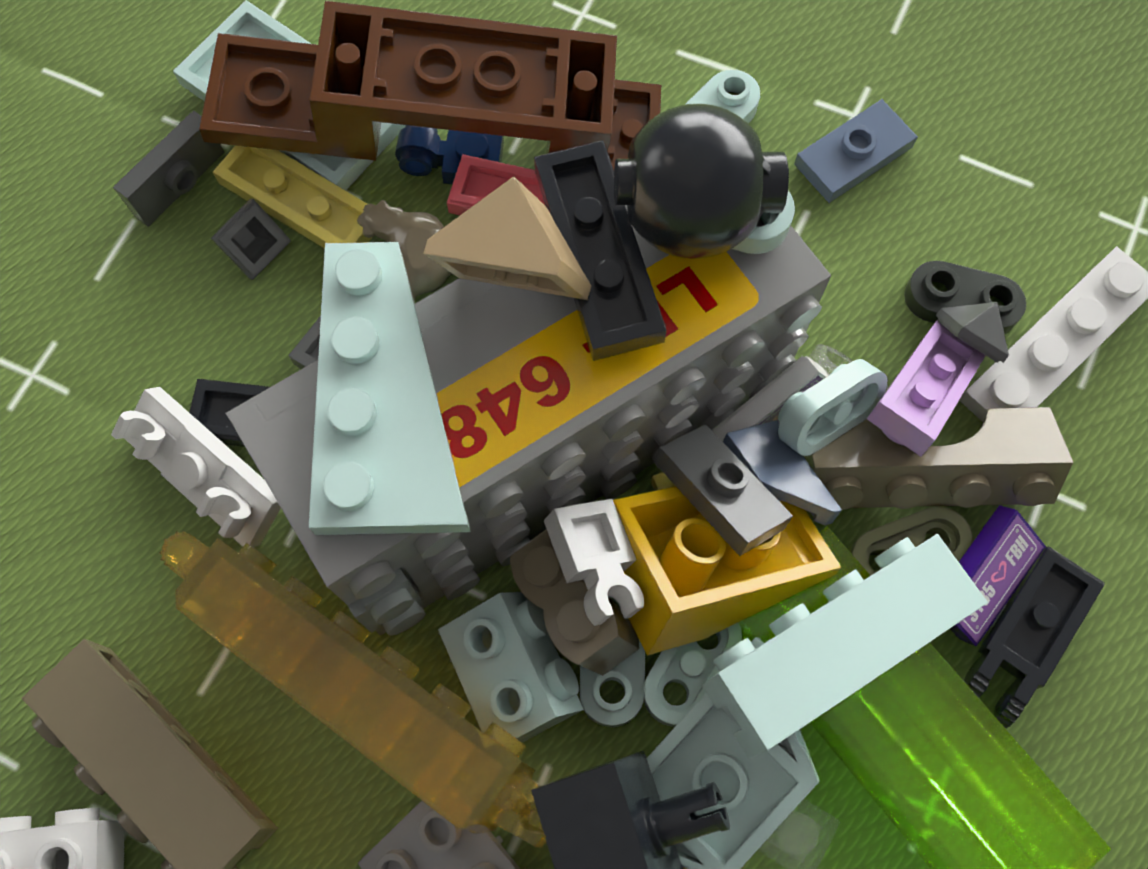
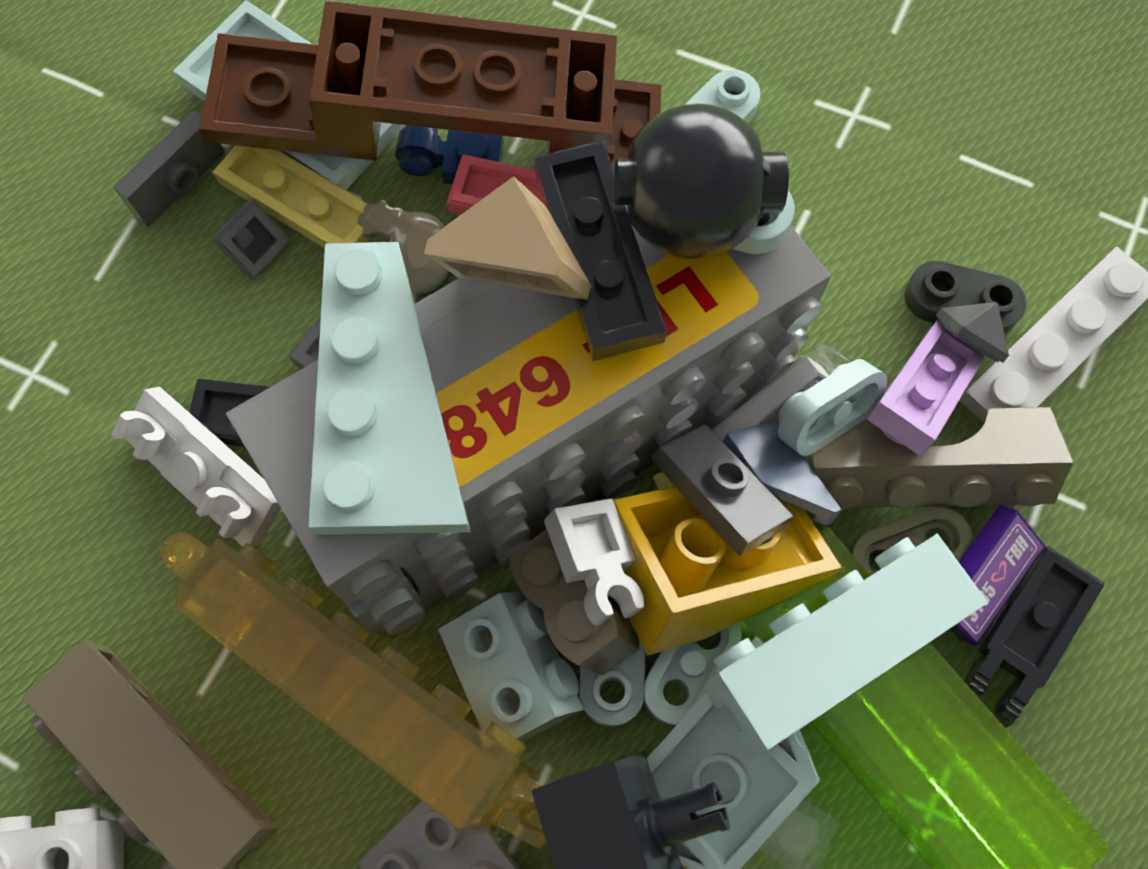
sand blue plate [794,99,918,203] -> none

